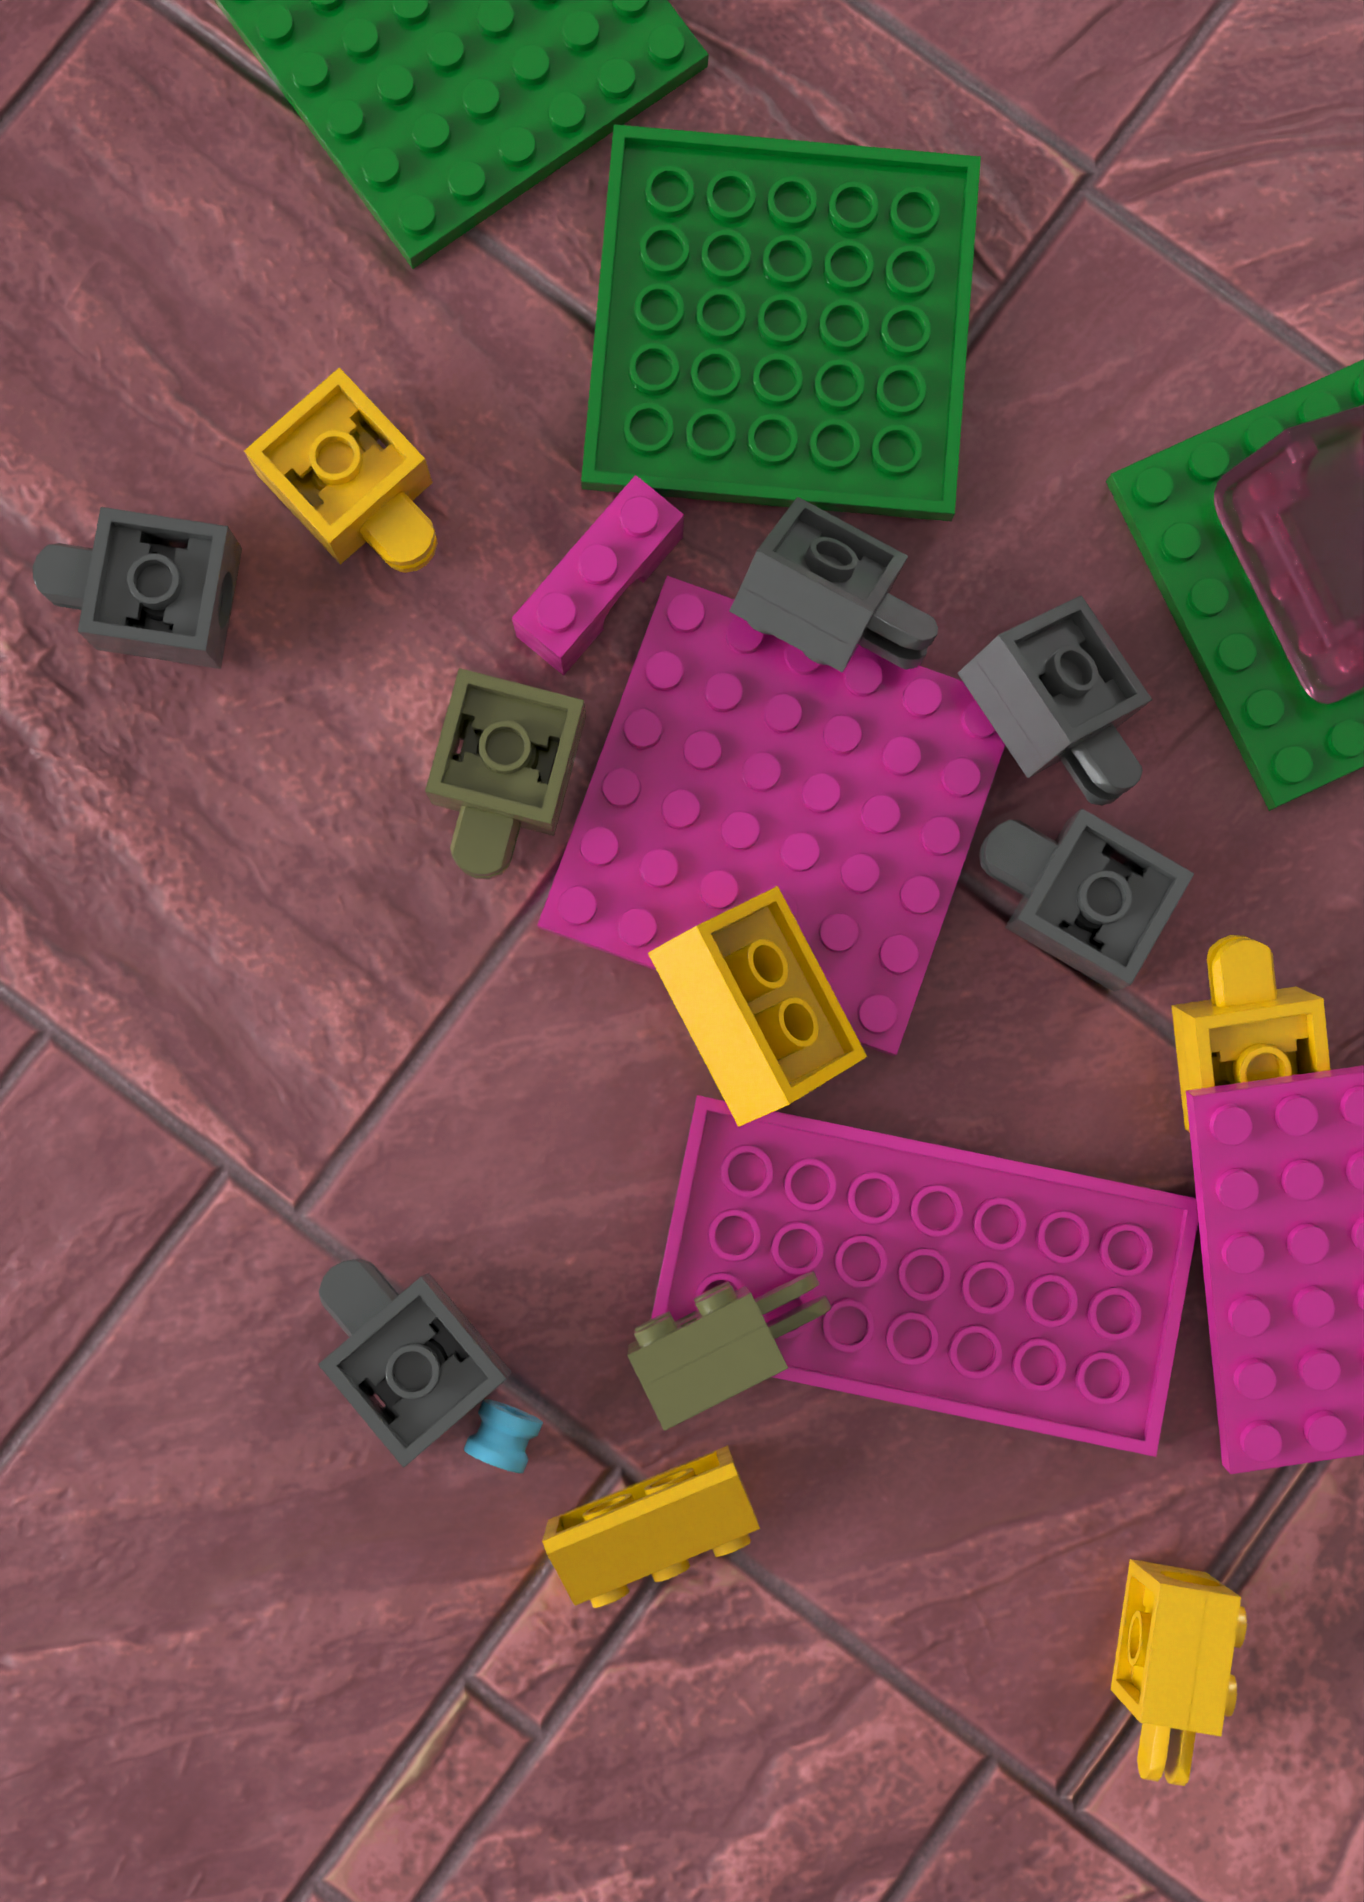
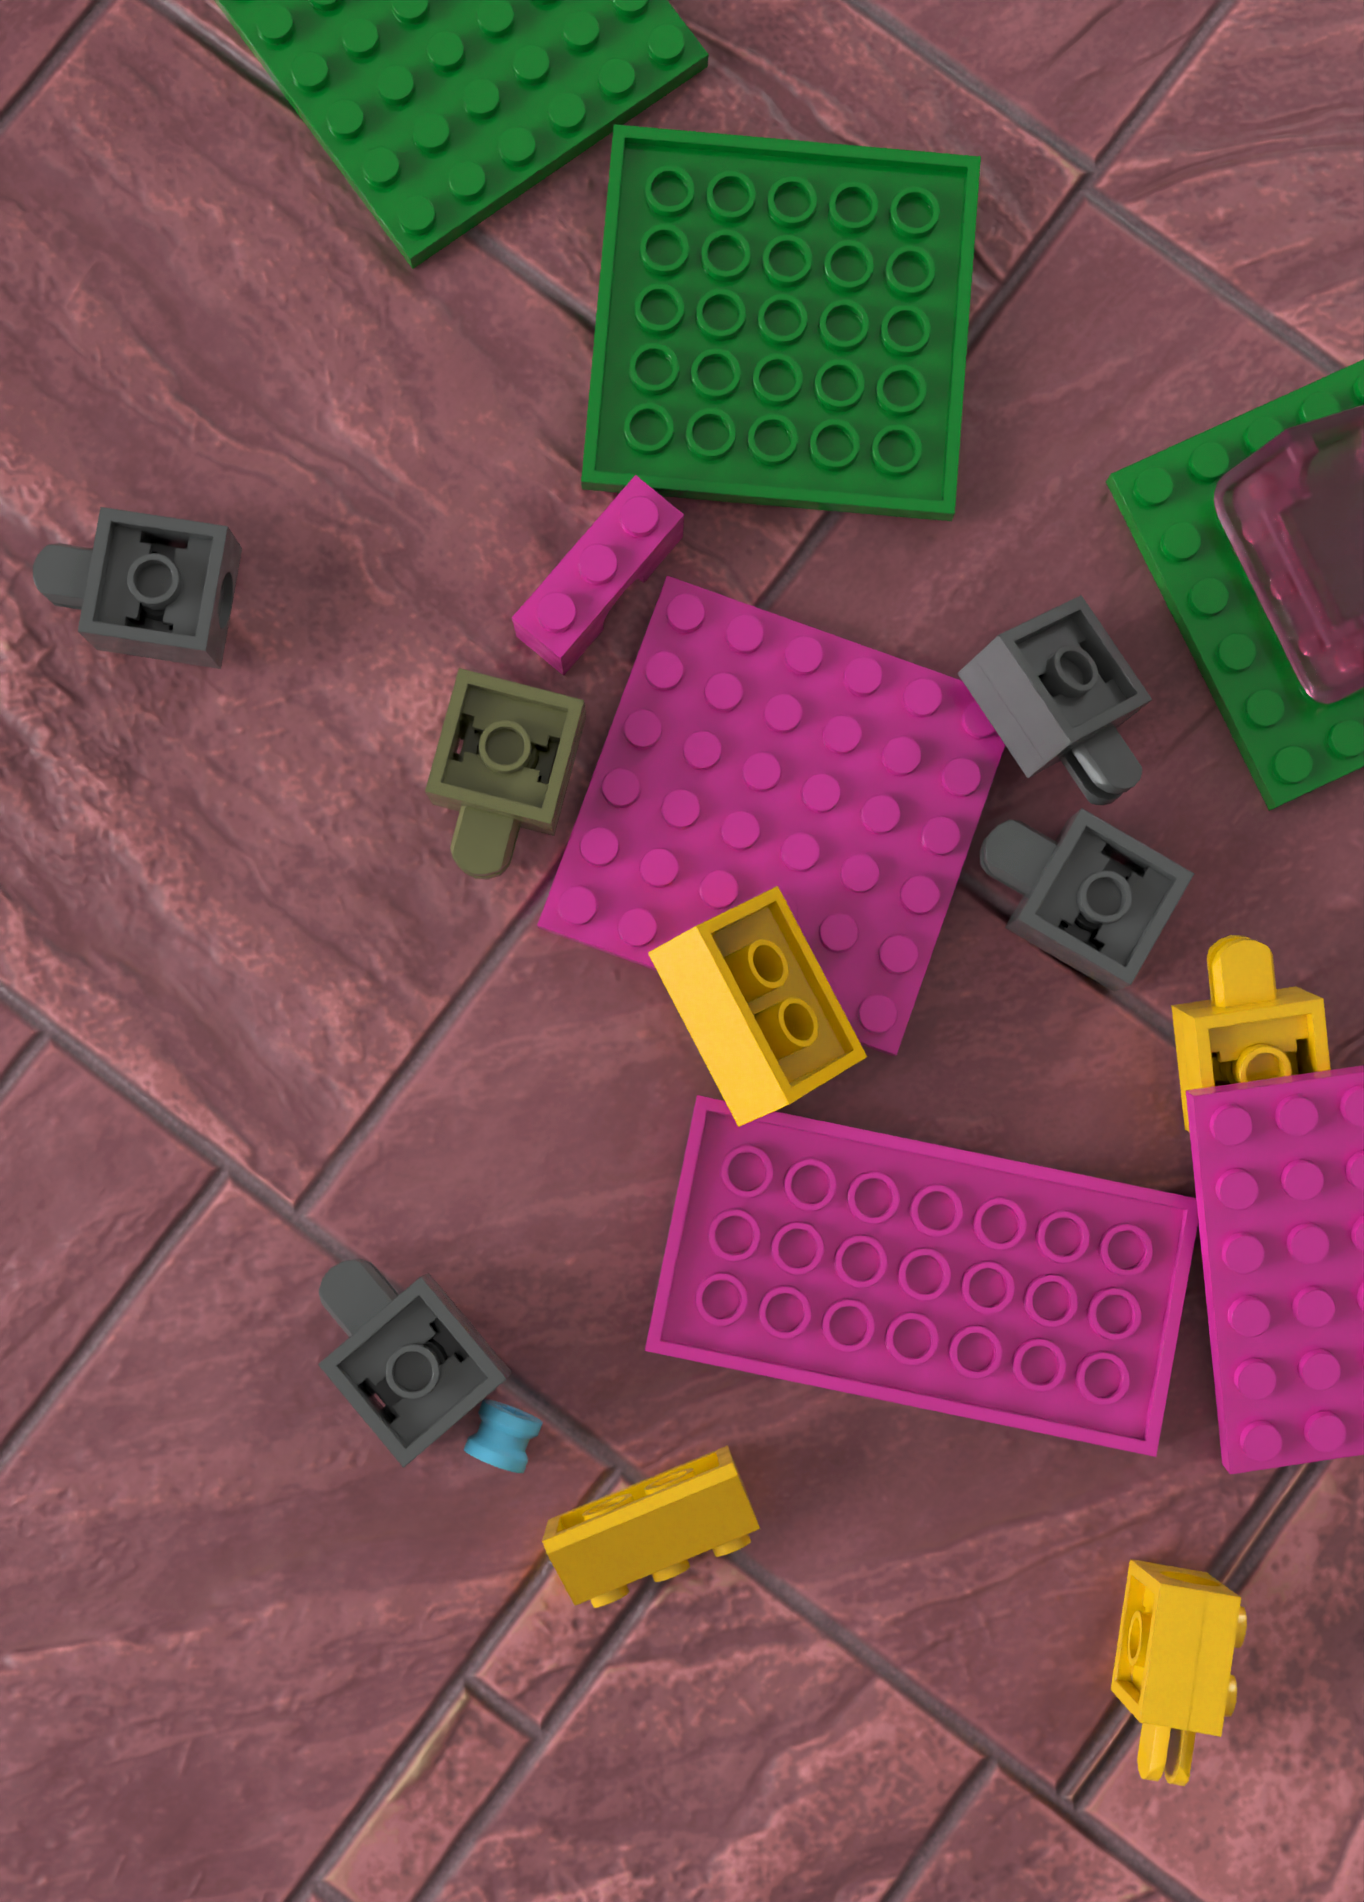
yellow brick [244,367,438,573] -> none
olive brick [627,1271,832,1431] -> none
dark grey brick [729,496,938,672] -> none

